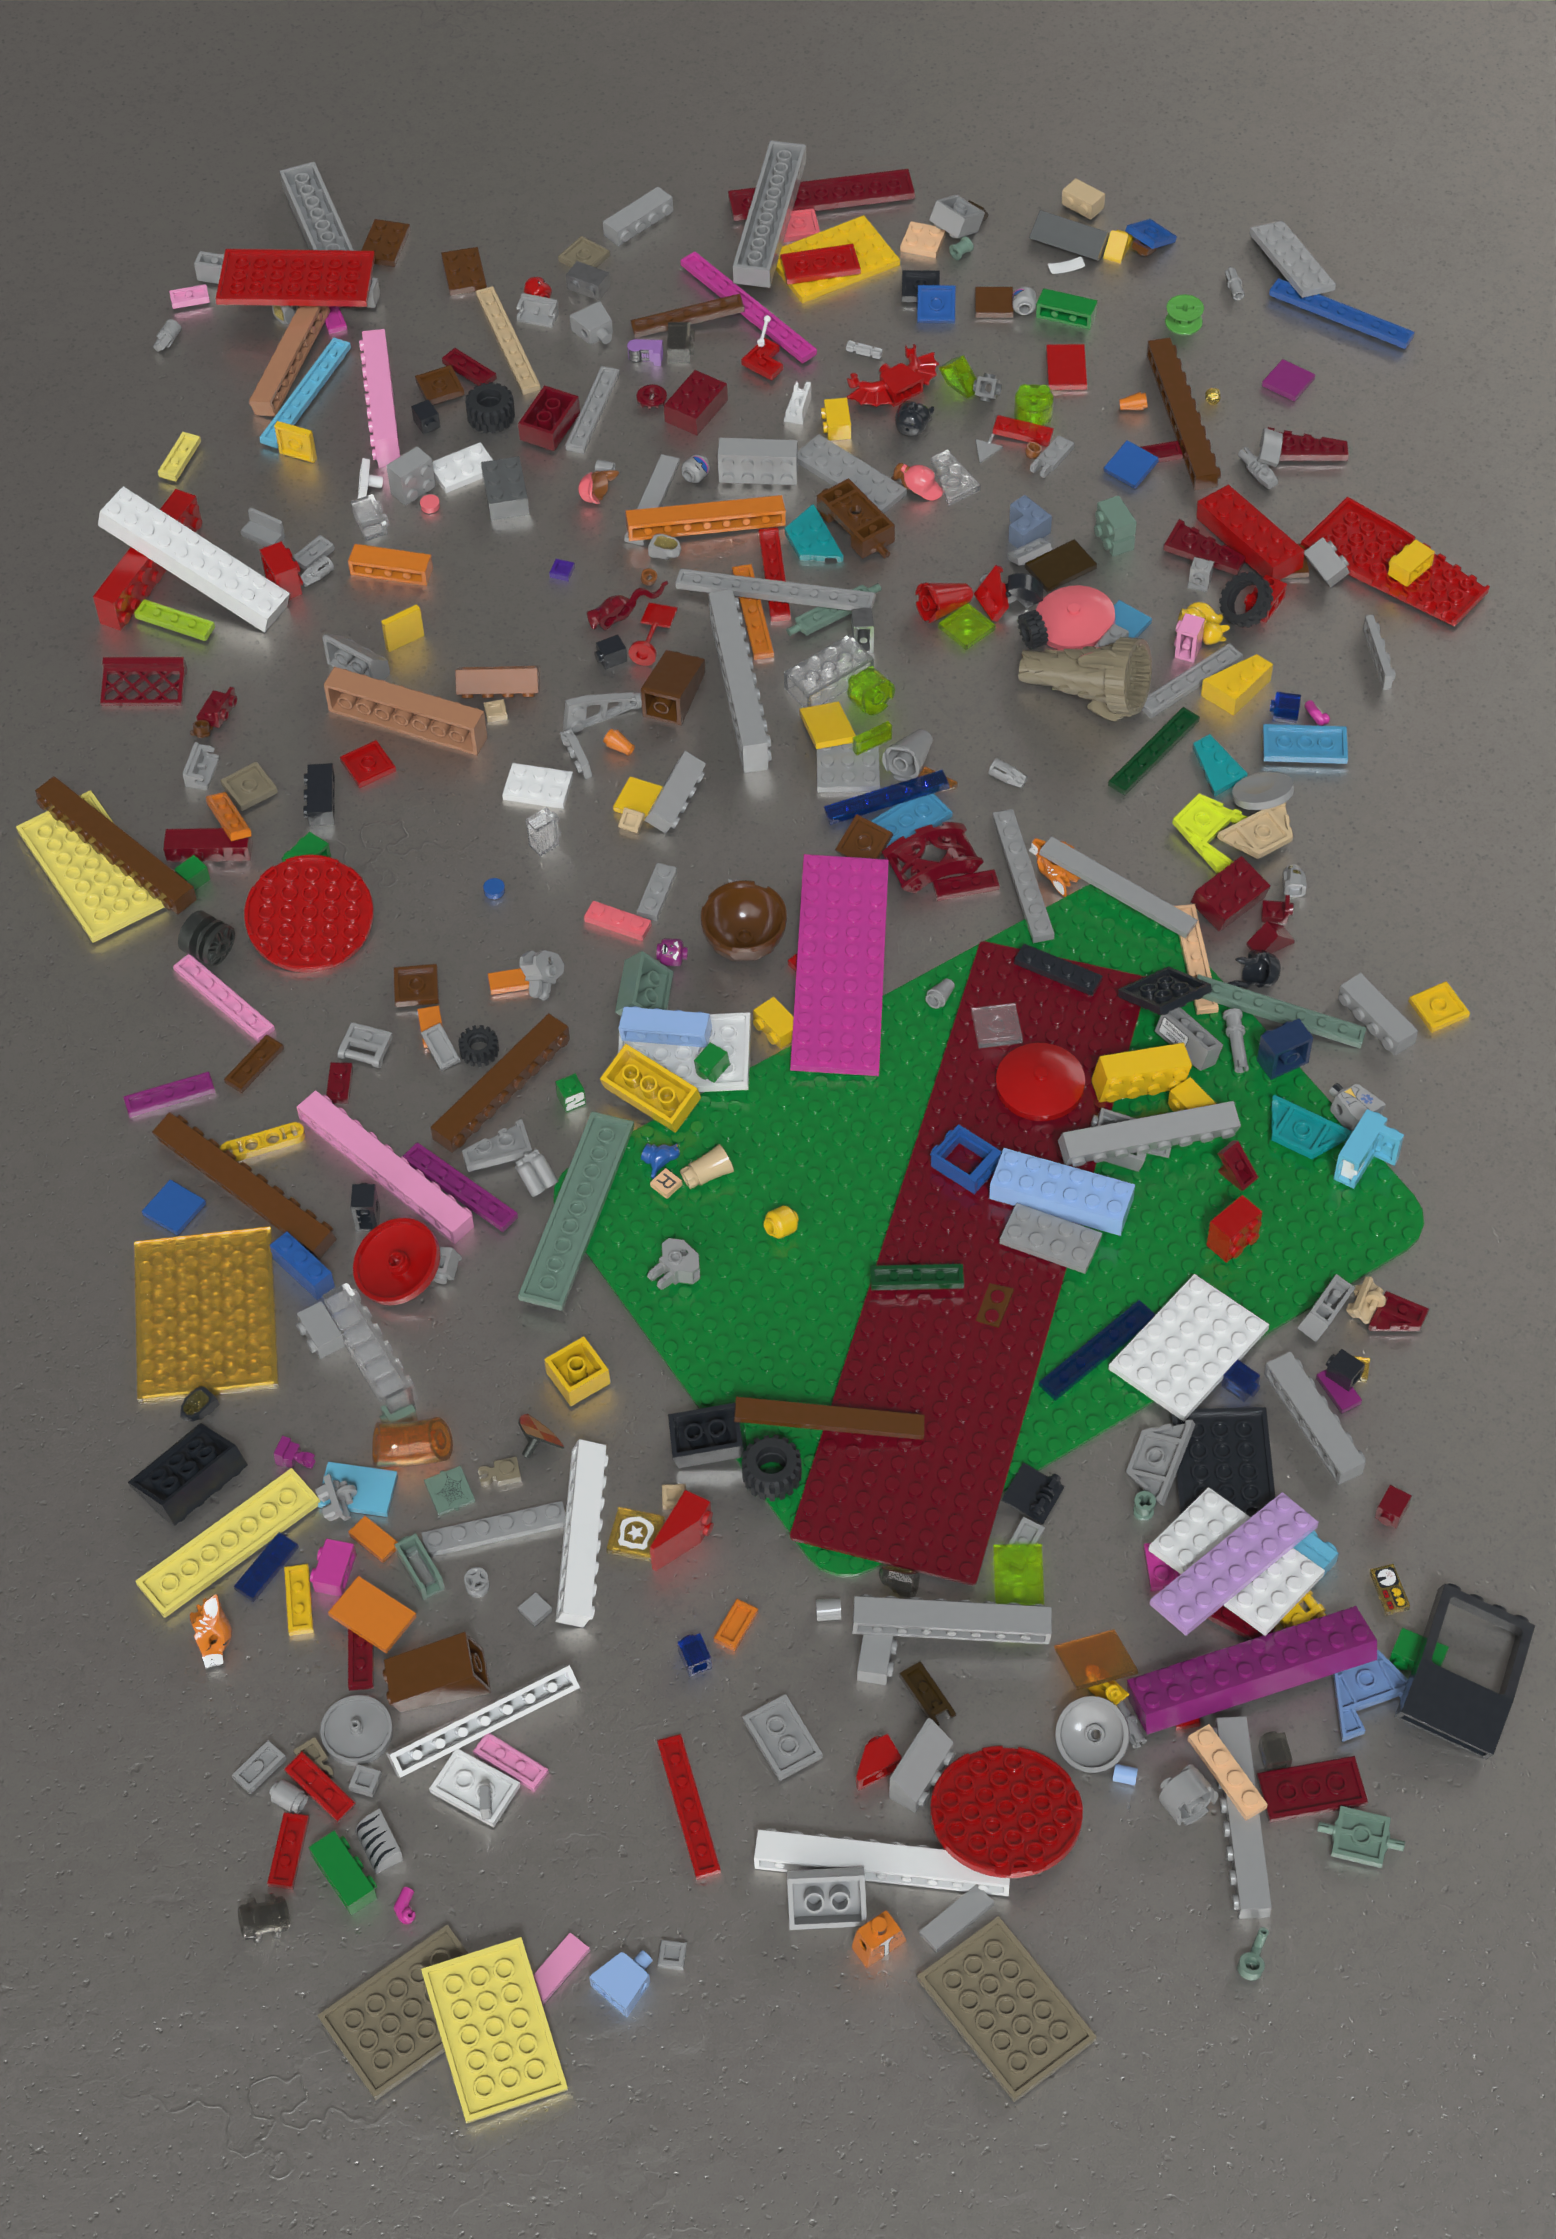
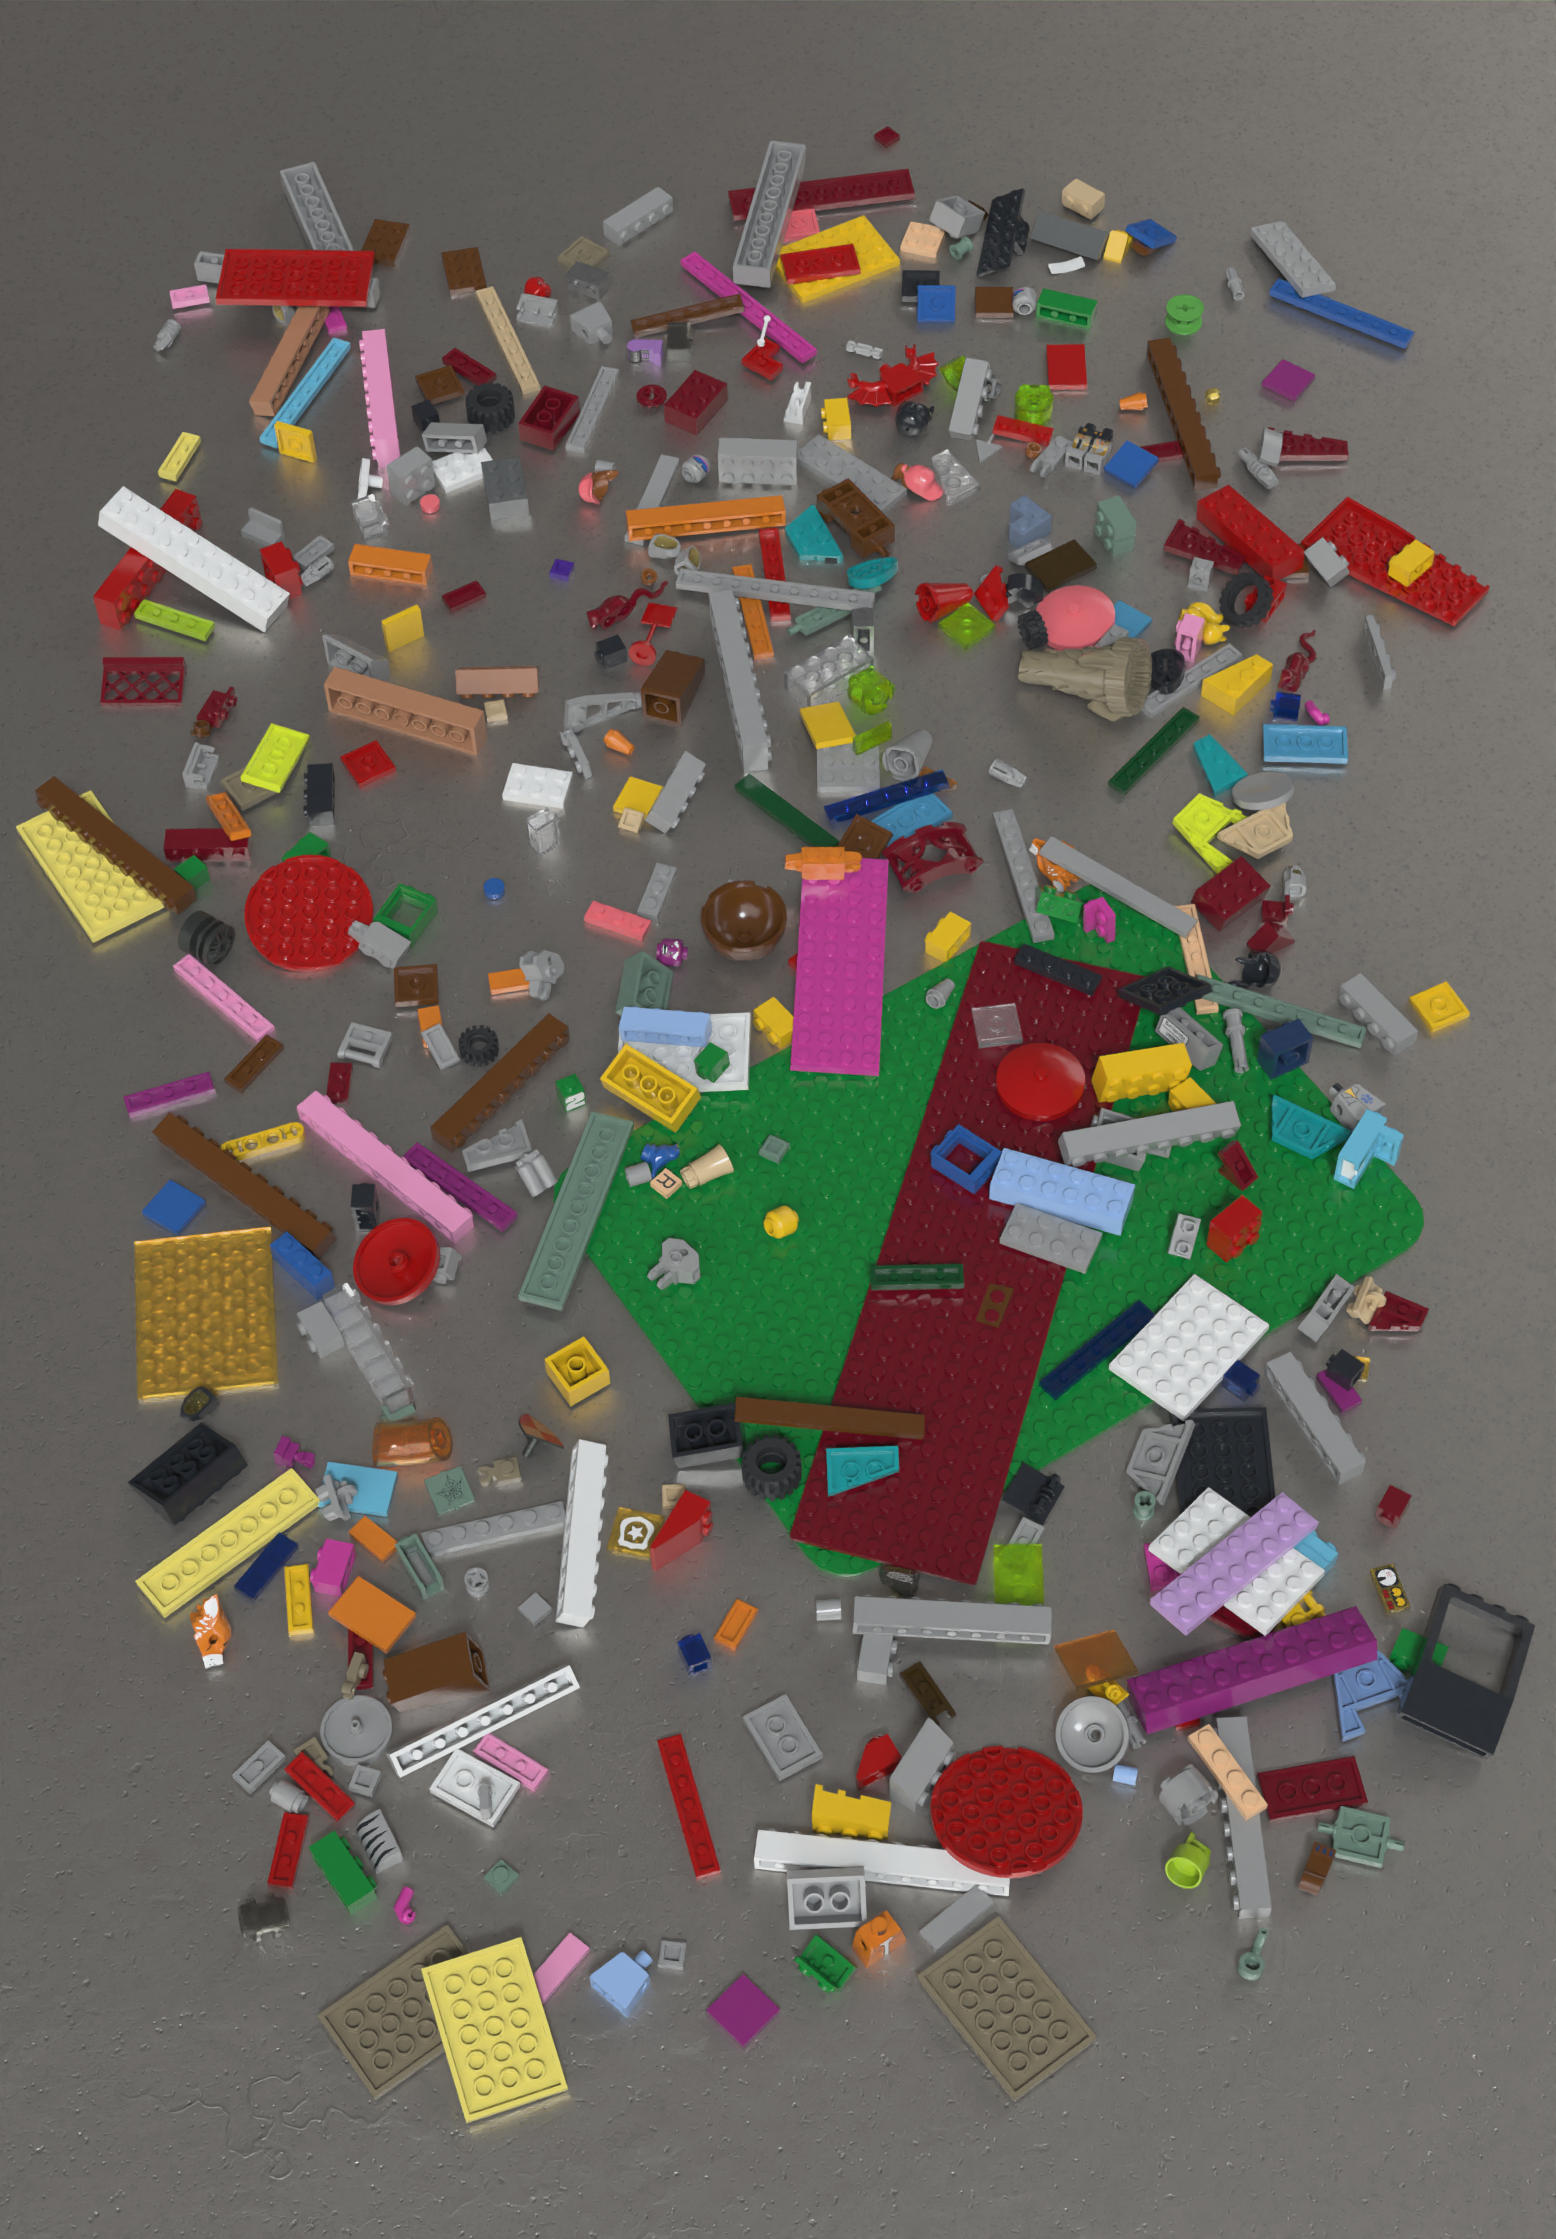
dark red tile [932,869,1000,901] -> none
clear smoke brick [1258,1731,1293,1771] -> none
none -> neon yellow tile [241,723,310,793]
none -> dark tan plate [341,1652,369,1700]
none -> light grey hinge [348,920,411,970]
none -> green window [373,883,438,948]
none -> light grey brick [422,422,487,454]
none -> dark red tile [442,580,487,613]
none -> sand green plate [483,1859,520,1897]
none -> light grey piece [624,1162,652,1187]
none -> light grey rock [674,545,701,576]
none -> magenta tile [706,1974,780,2049]
none -> dark green tile [735,773,839,847]
none -> sand green tile [759,1135,790,1164]
none -> orange hinge [785,847,862,880]
none -> green bracket [794,1934,858,1993]
none -> yellow wedge [812,1784,891,1842]
none -> teal wing [826,1446,899,1497]
none -> teal piece [847,557,898,589]
none -> dark red tile [874,126,900,148]
none -> yellow brick [924,911,971,963]
none -> light grey brick [948,358,992,441]
none -> black bracket [977,188,1030,277]
none -> green bracket [1035,885,1083,923]
none -> hips [1065,423,1113,475]
none -> dark pink bracket [1083,896,1116,943]
none -> black piece [1151,649,1185,694]
none -> lime piece [1165,1831,1211,1889]
none -> light grey hips [1167,1213,1201,1259]
none -> dark red animal [1278,630,1317,693]
none -> reddish brown leg [1298,1841,1336,1897]

